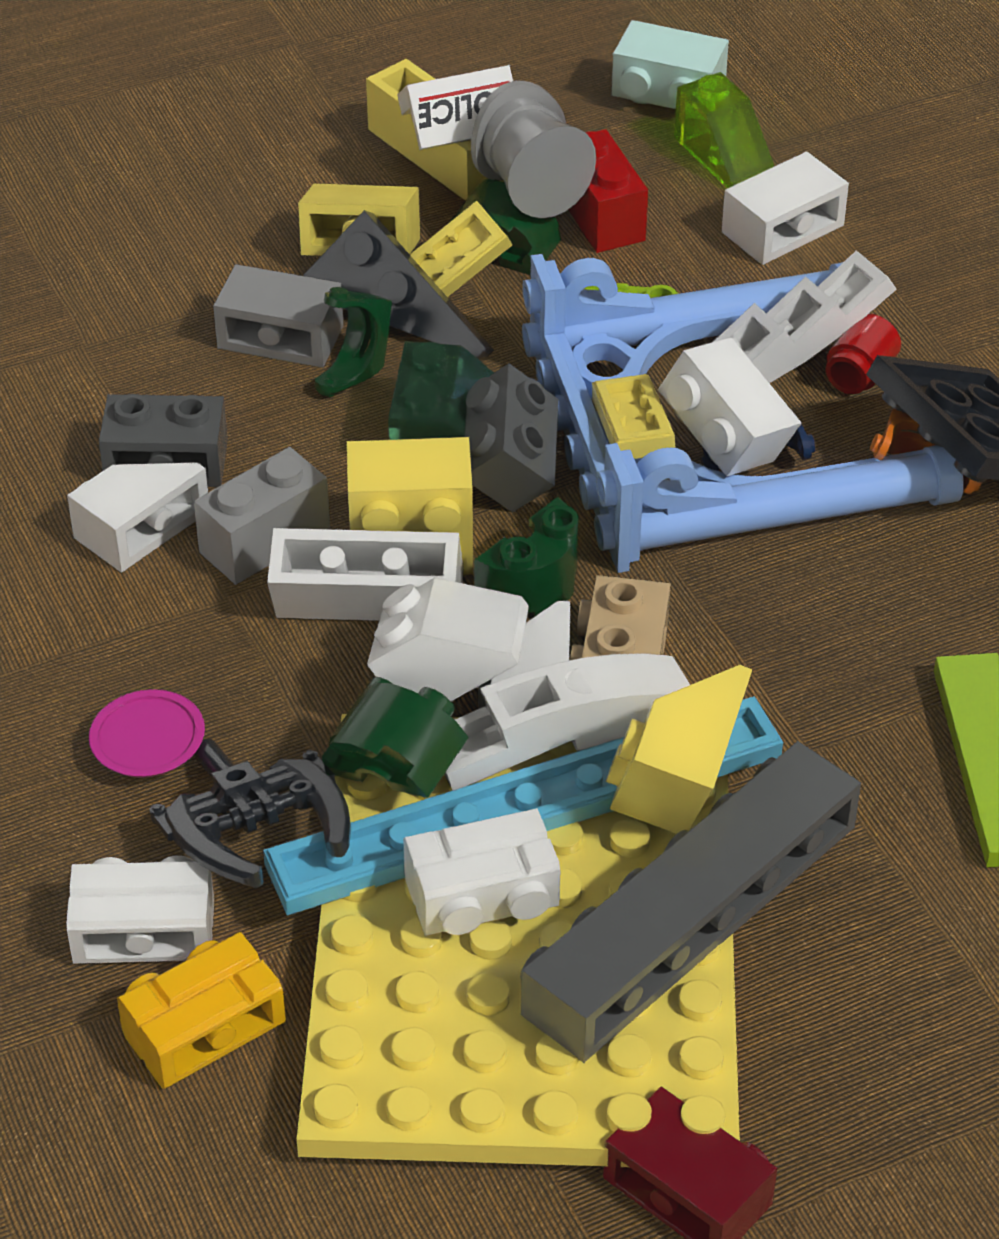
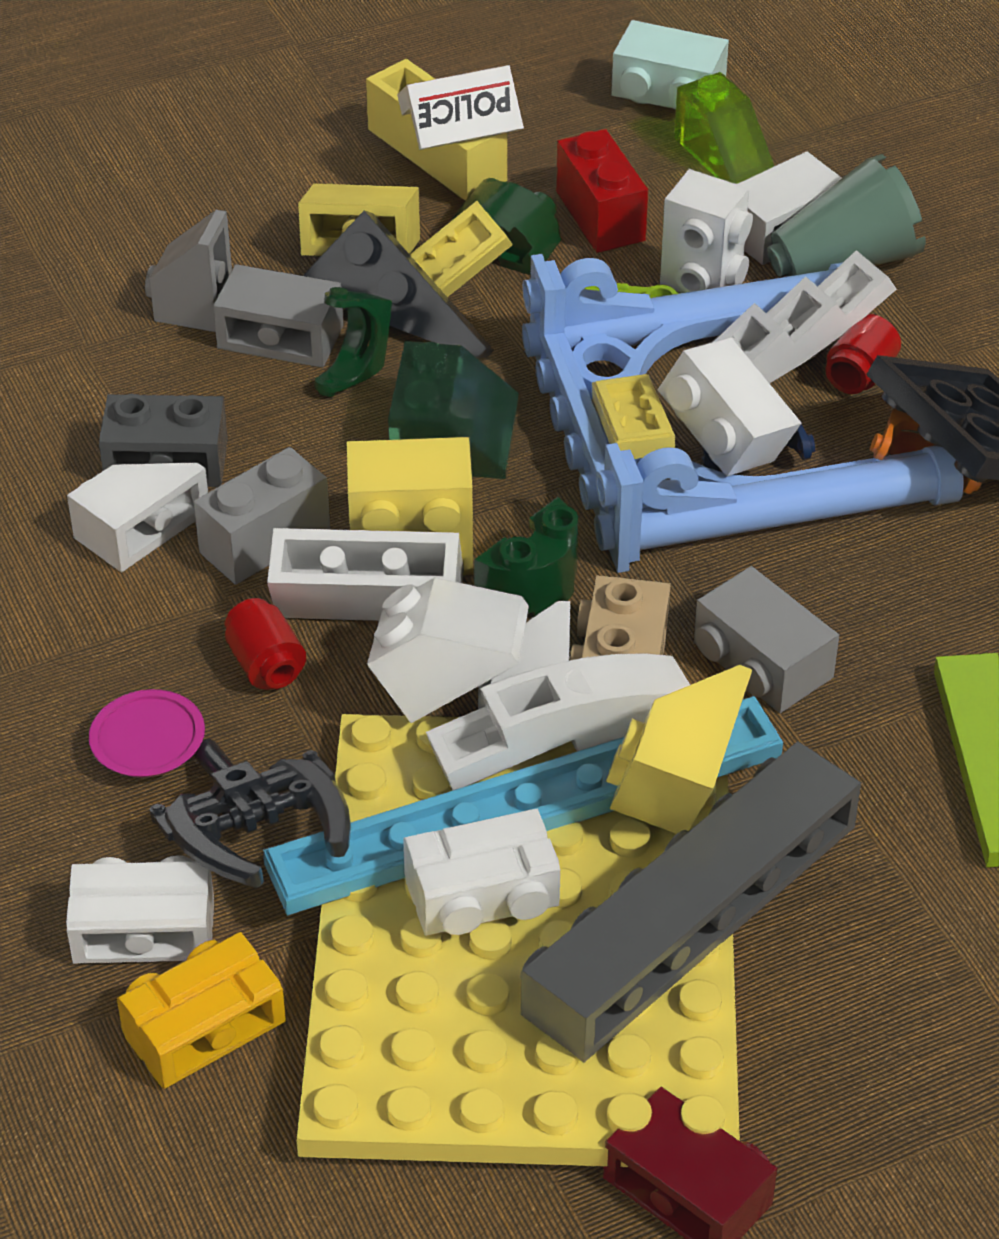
dark green cylinder [322,677,469,798] -> none
dark grey brick [465,363,558,512] -> none
light grey hat [471,81,596,218] -> none
none -> light grey slope [145,210,232,332]
none -> red brick [225,598,306,690]
none -> white brick [660,169,753,293]
none -> light grey brick [694,566,839,713]
none -> sand green cone [767,154,926,277]

